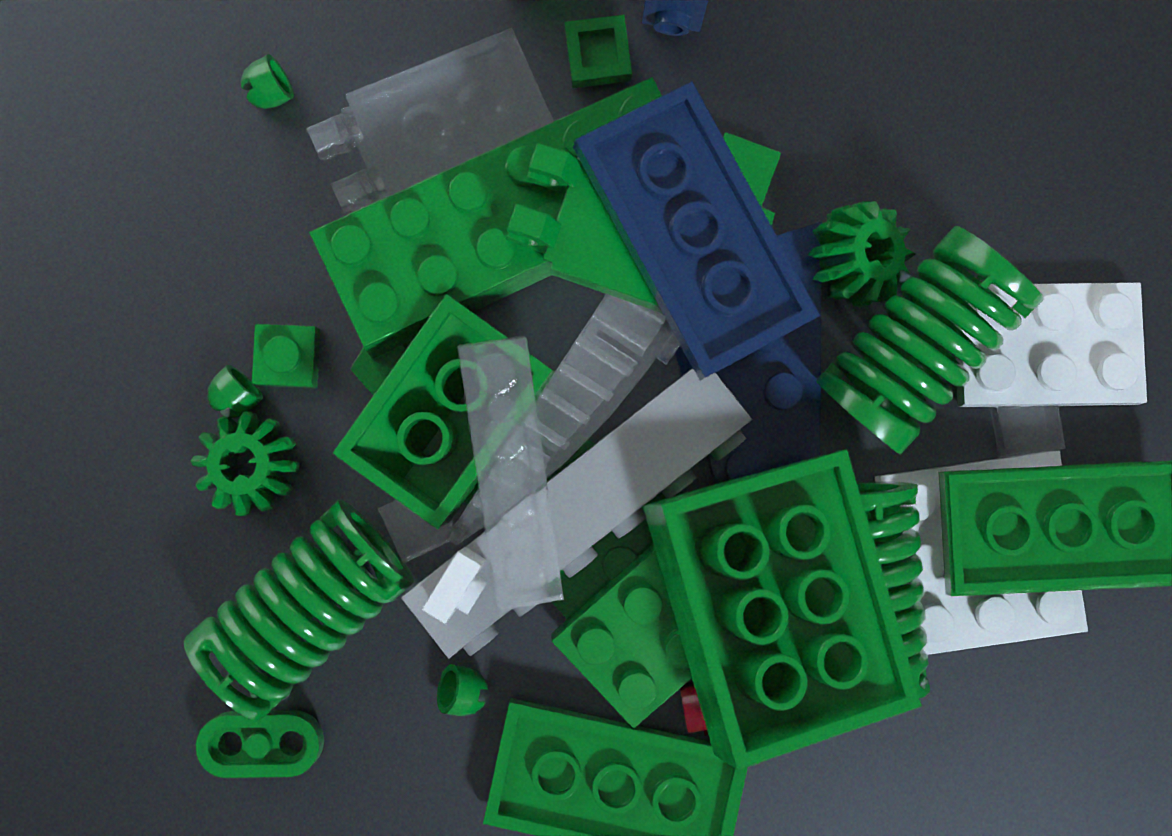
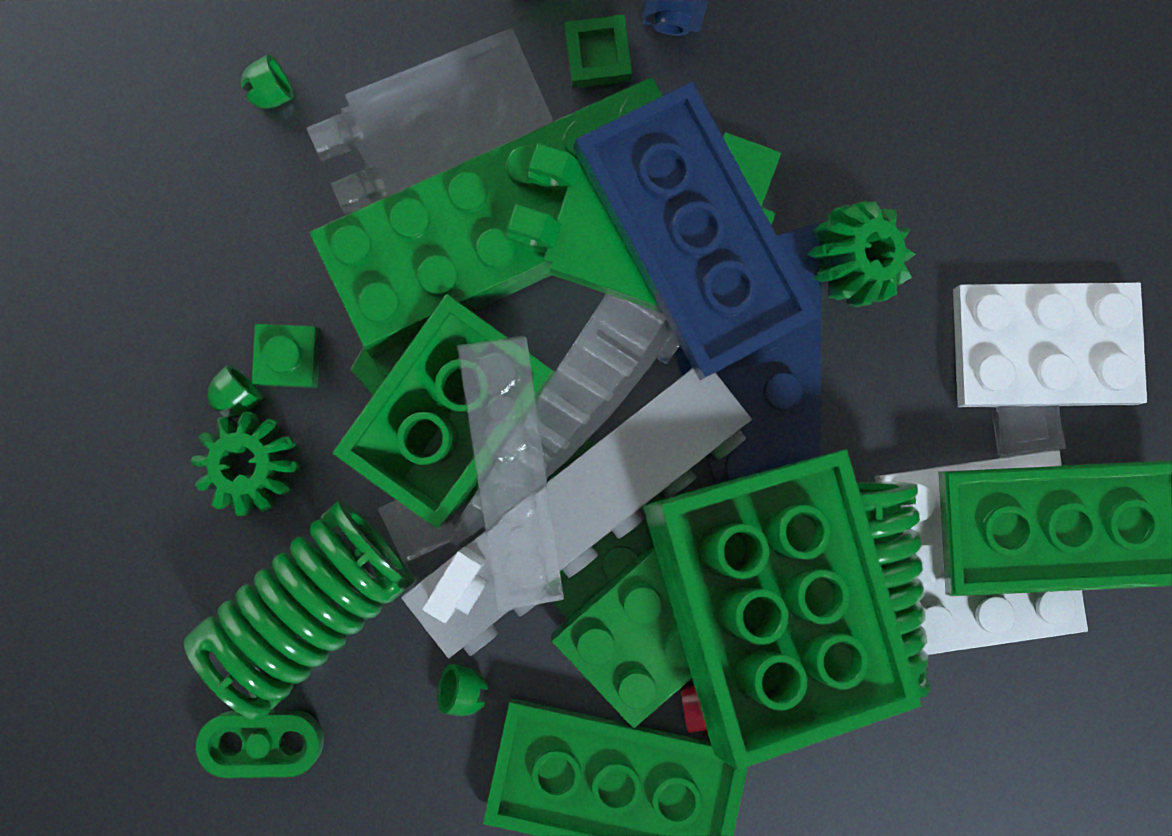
green piece [816,225,1044,454] -> none

